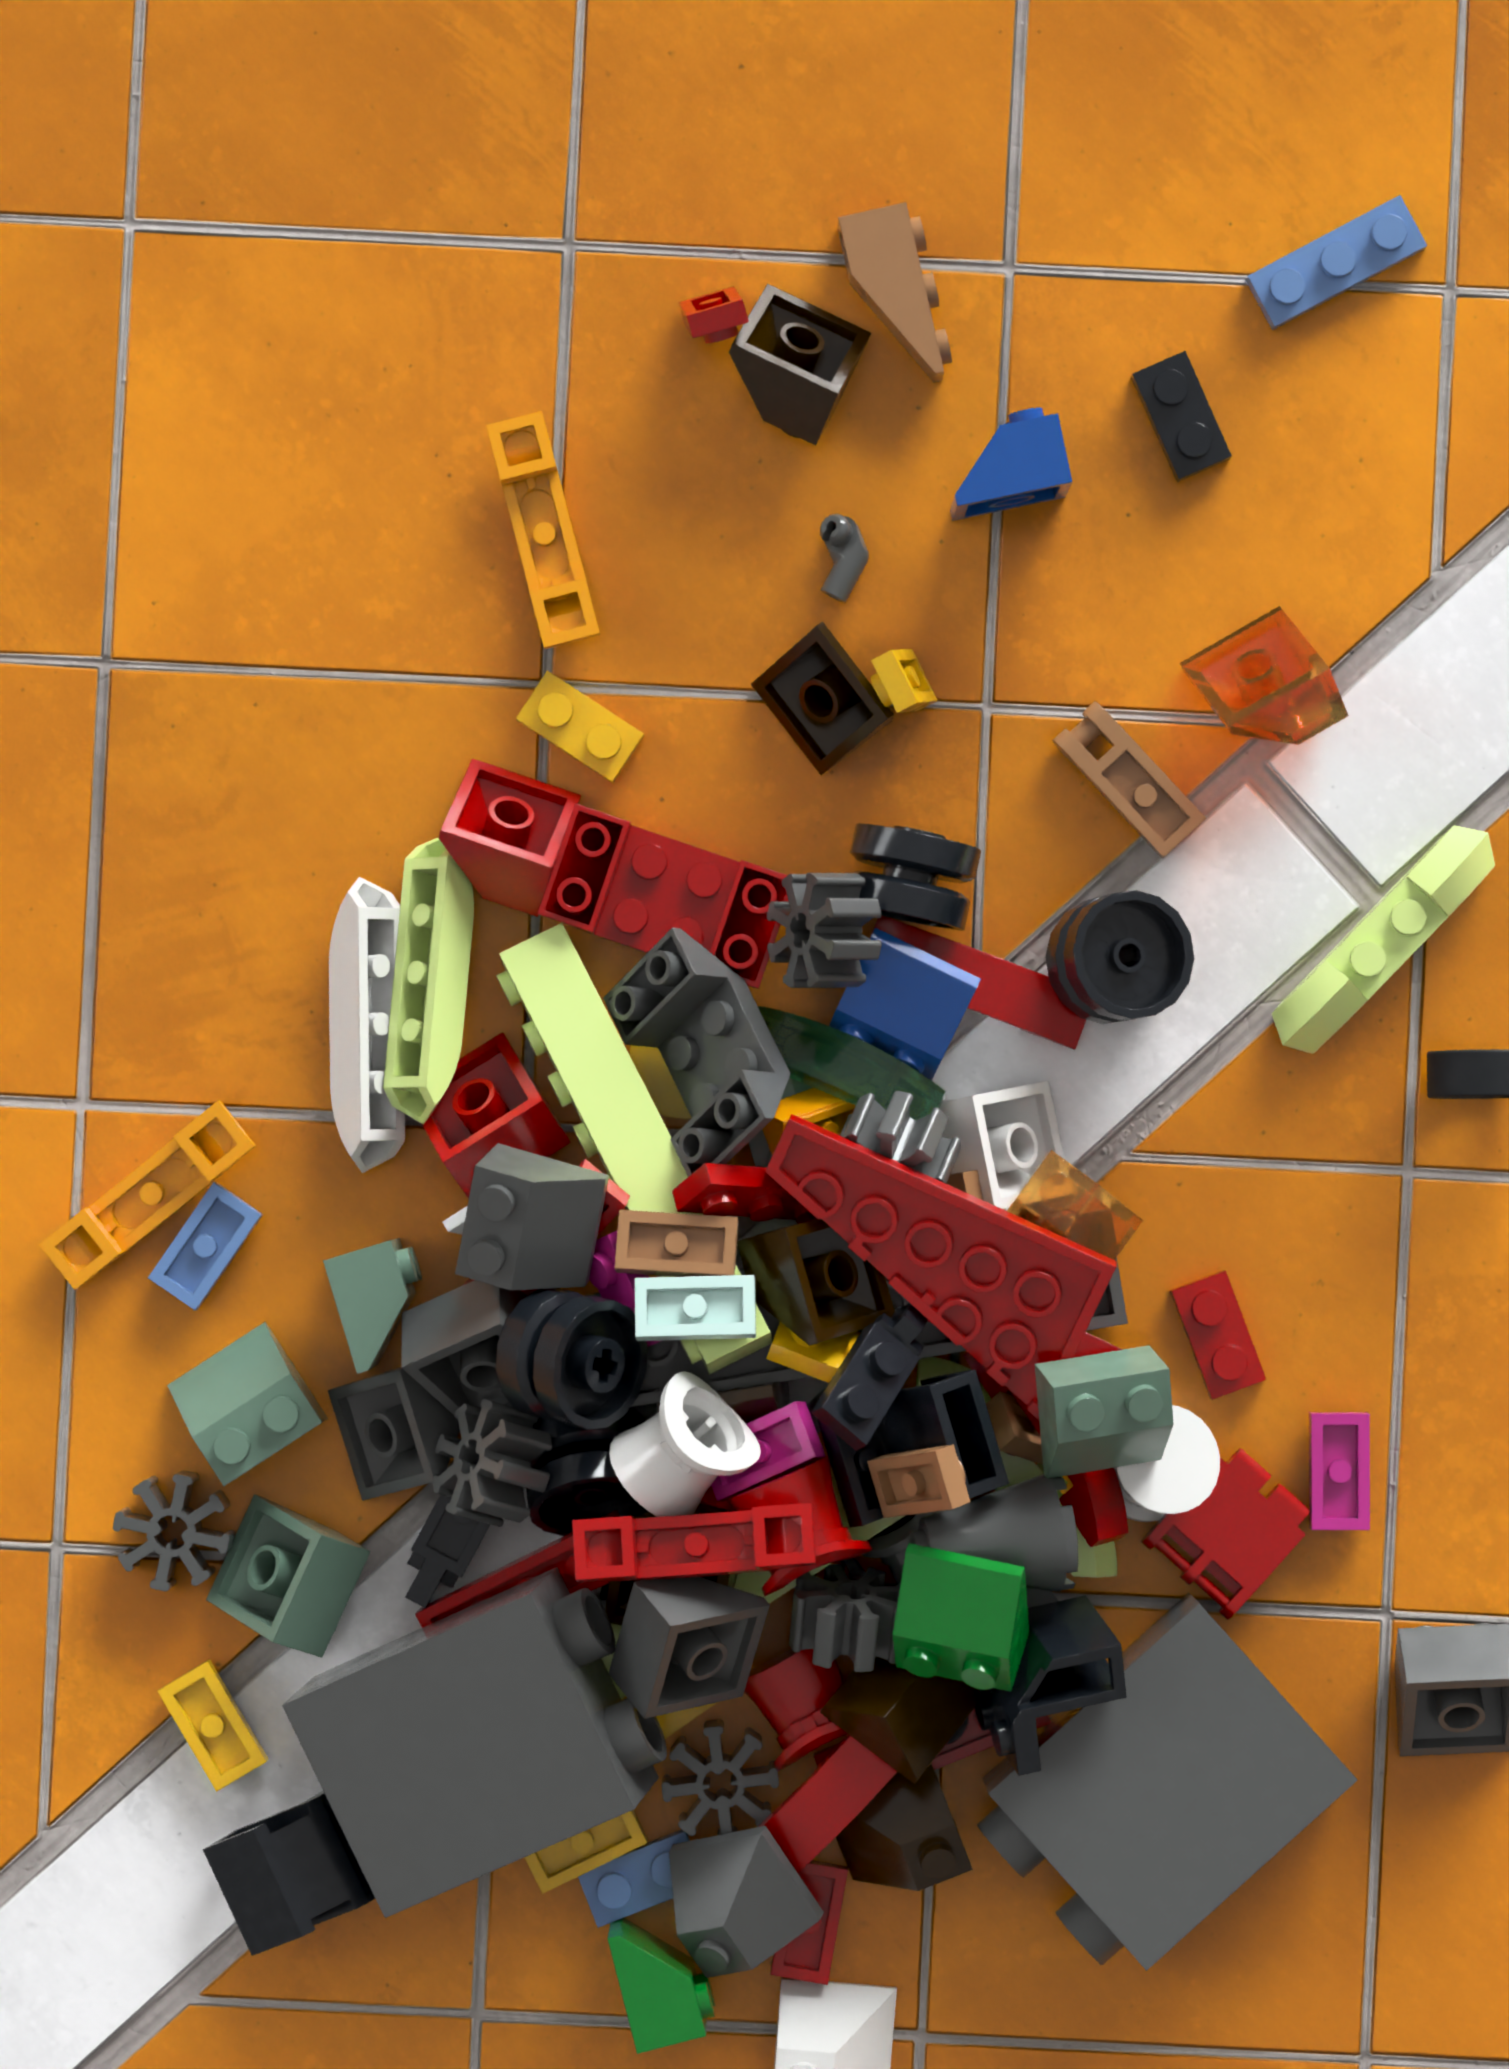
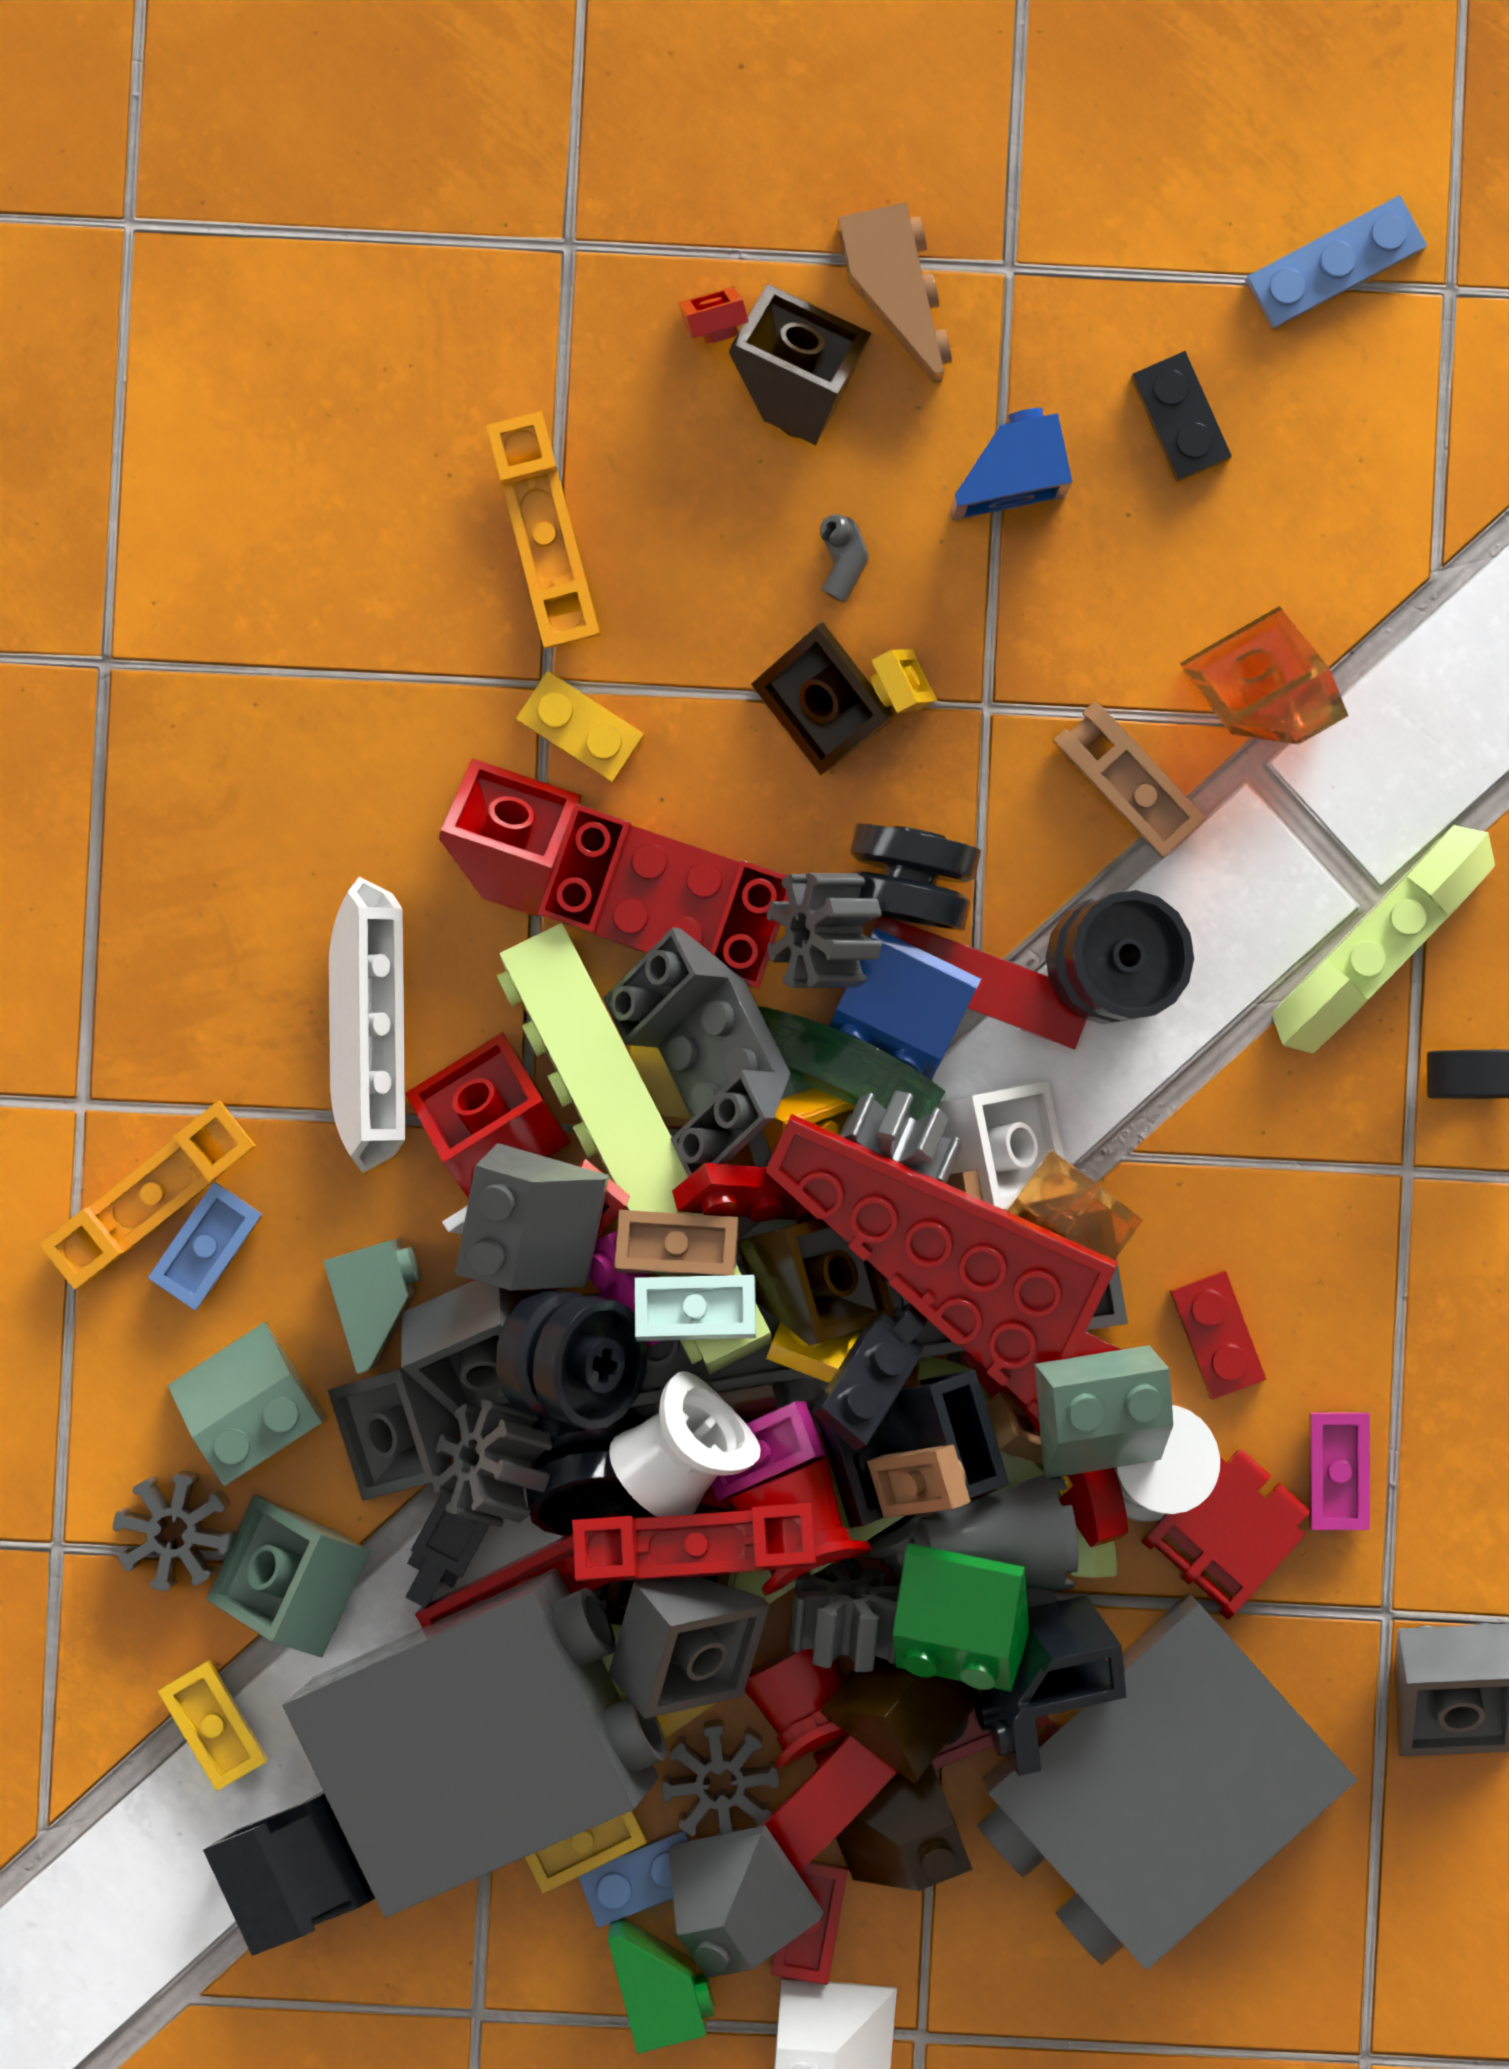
yellowish green brick [383,837,474,1125] -> none

